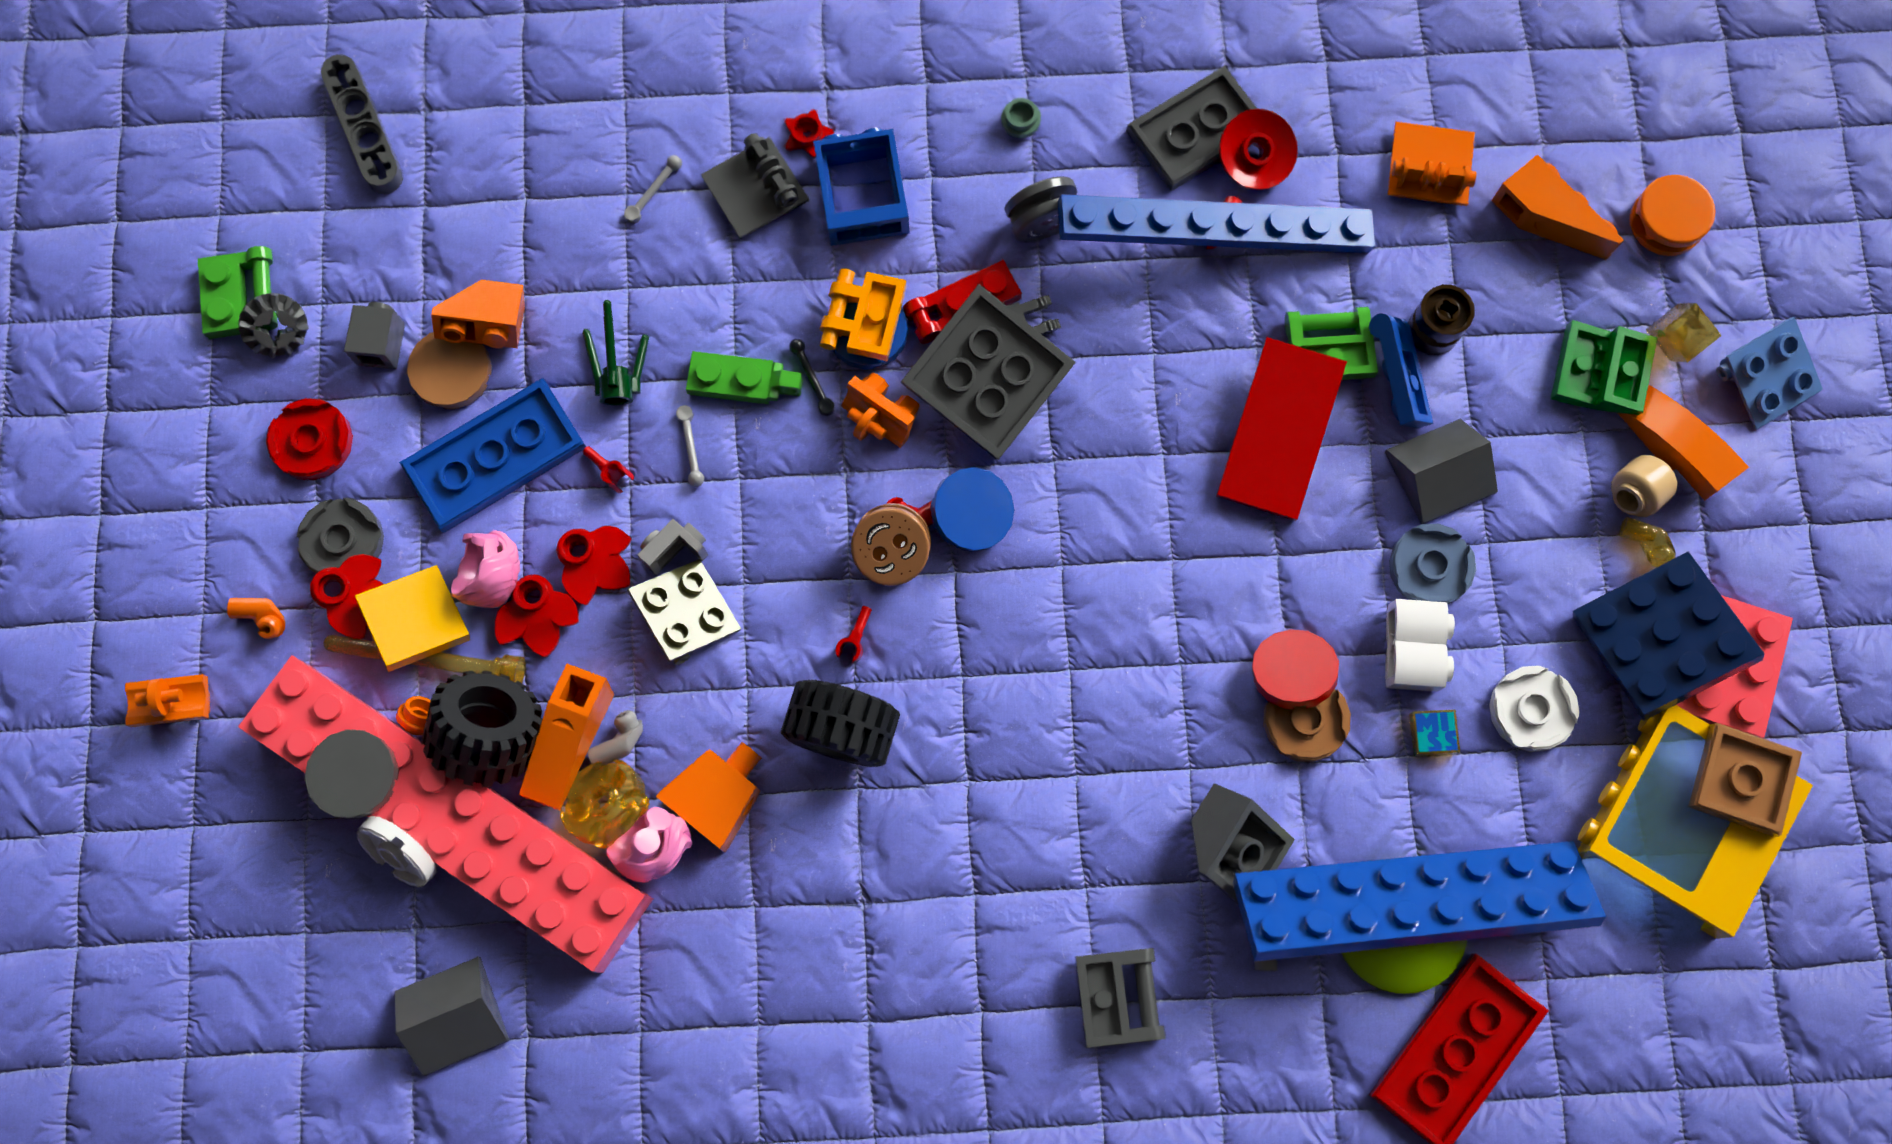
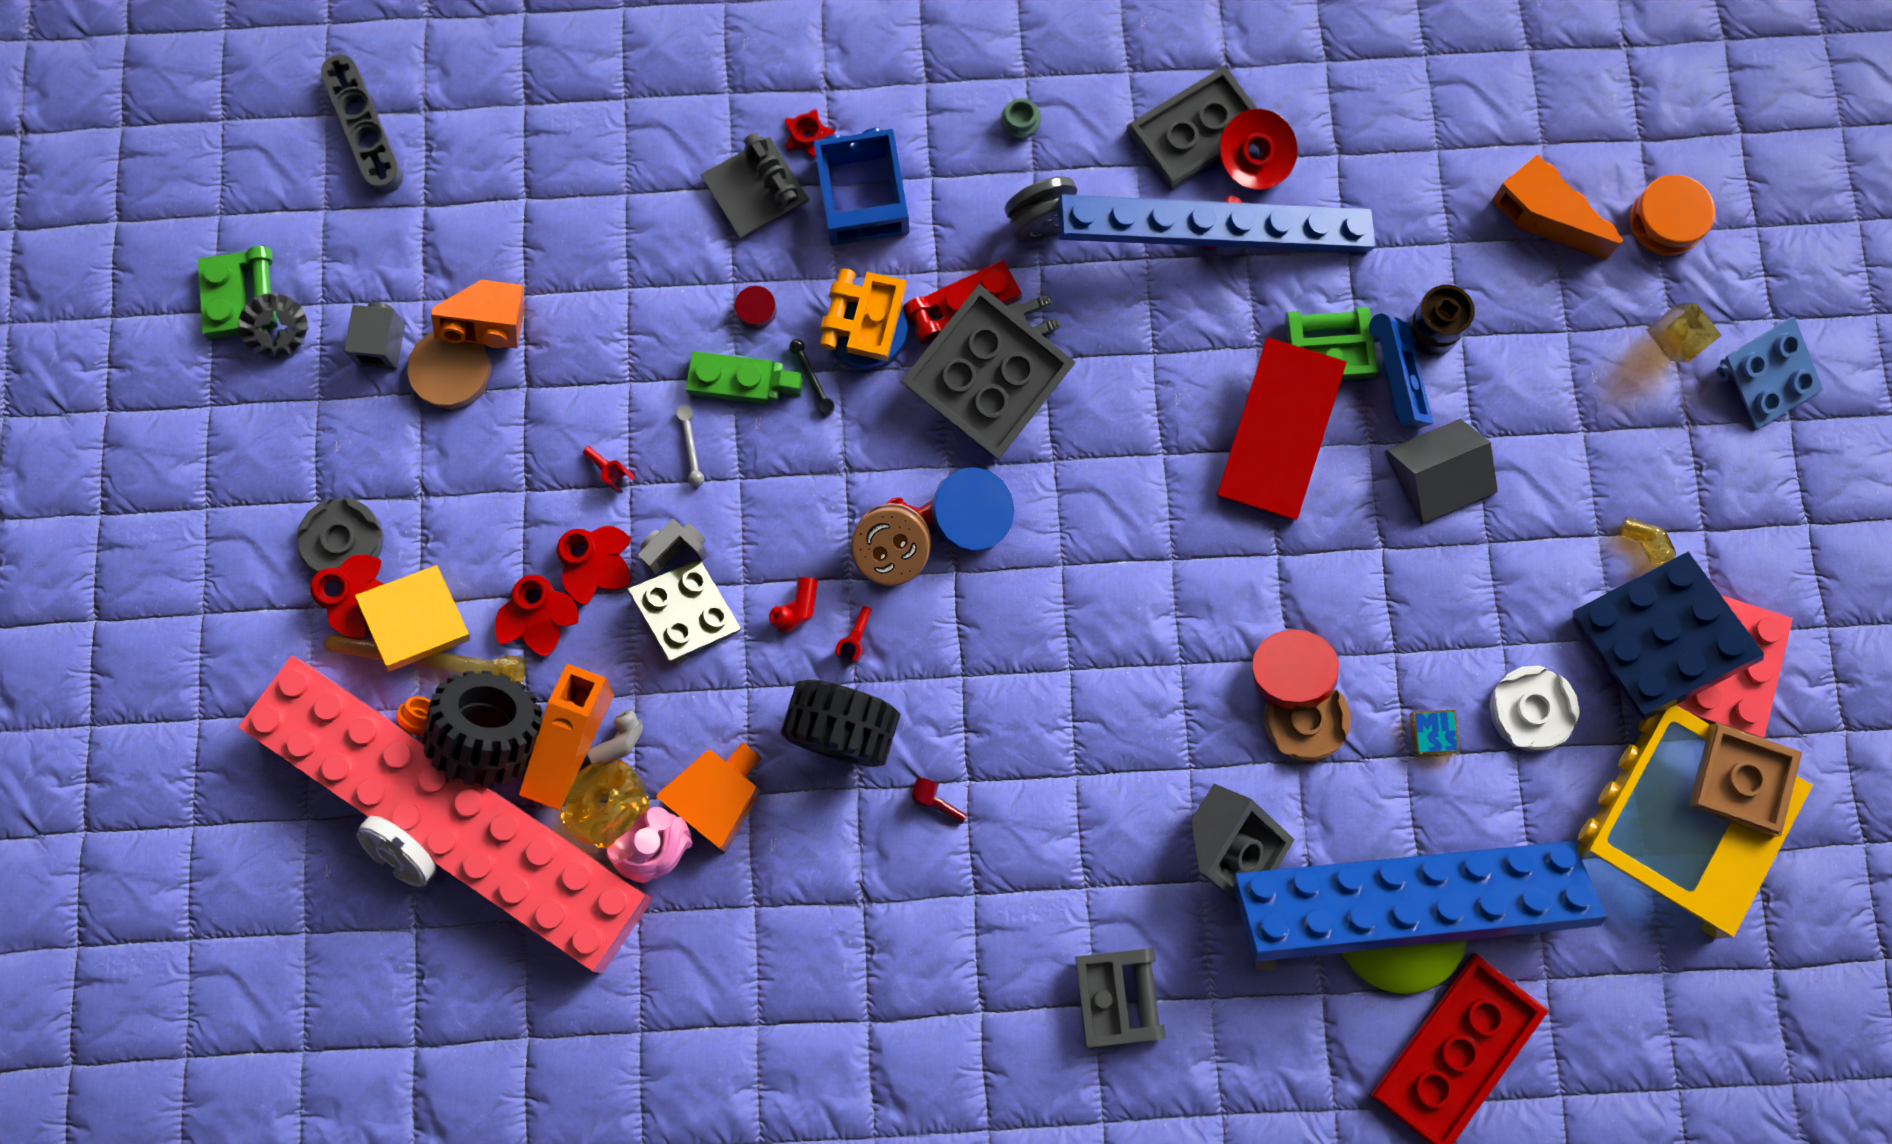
orange hips [125,674,210,727] -> none
orange arm [227,598,286,639] -> none
red tile [266,398,353,480] -> none
dark grey tile [305,729,399,819] -> none
dark grey slope [395,957,509,1076] -> none
blue tile [399,378,586,533] -> none
bright pink hair [451,530,520,608] -> none
dark green plant [582,300,649,405] -> none
light grey hinge [624,155,682,223] -> none
orange hips [841,372,920,448] -> none
white brick [1385,599,1455,692] -> none
orange hinge [1387,121,1477,206] -> none
sand blue tile [1389,523,1476,605] -> none
green slope [1550,320,1658,415] -> none
tan head [1611,455,1677,517] -> none
orange slope [1618,385,1749,501] -> none
none -> dark red tile [735,286,777,329]
none -> red arm [769,577,818,632]
none -> dark red hand [911,778,967,824]

